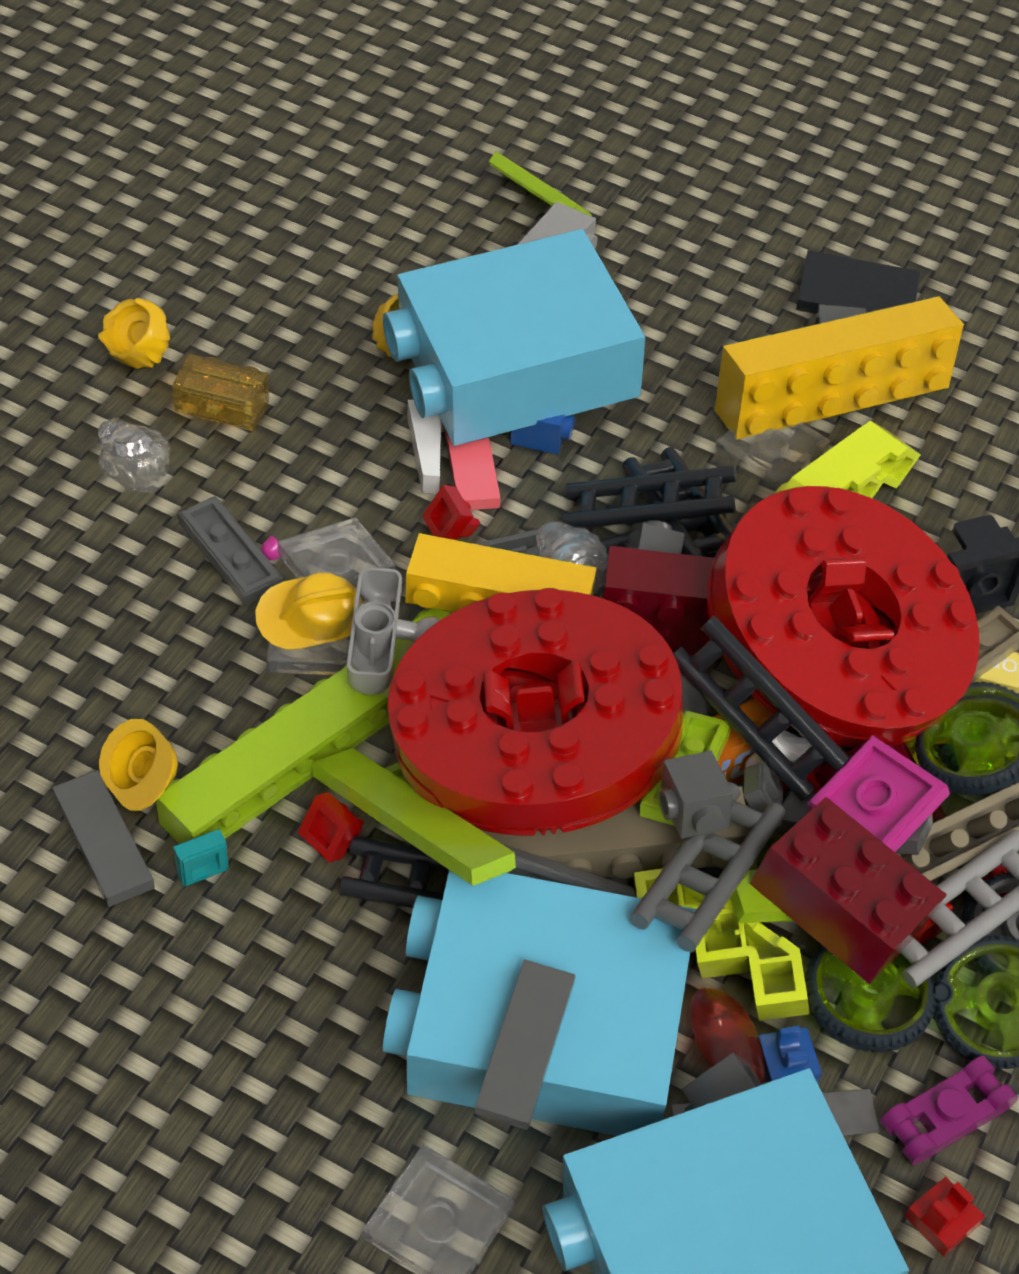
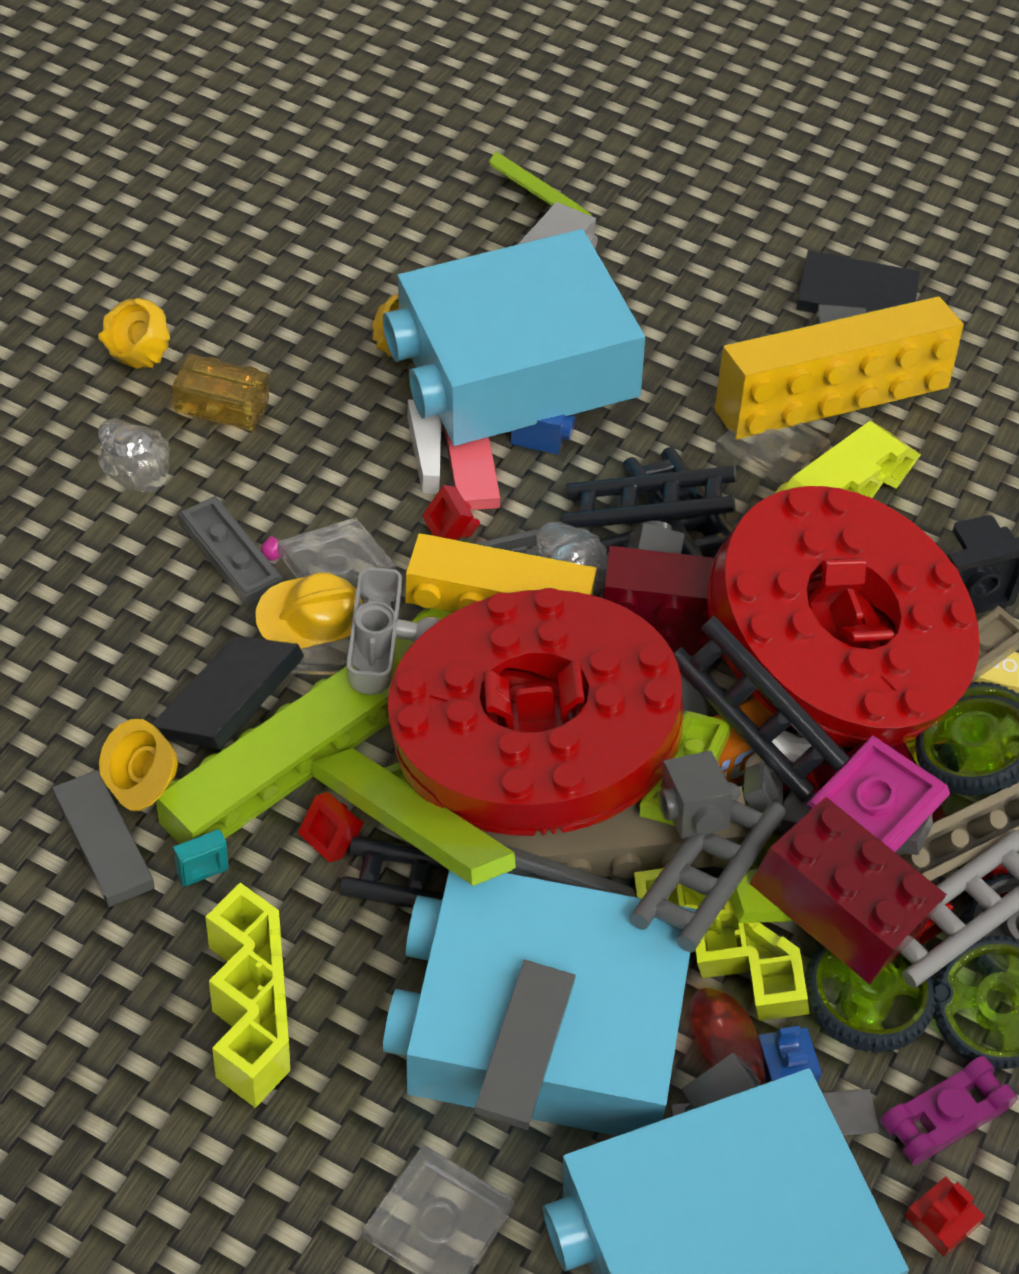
none -> black tile [152,636,304,749]
none -> neon yellow brick [205,883,291,1108]

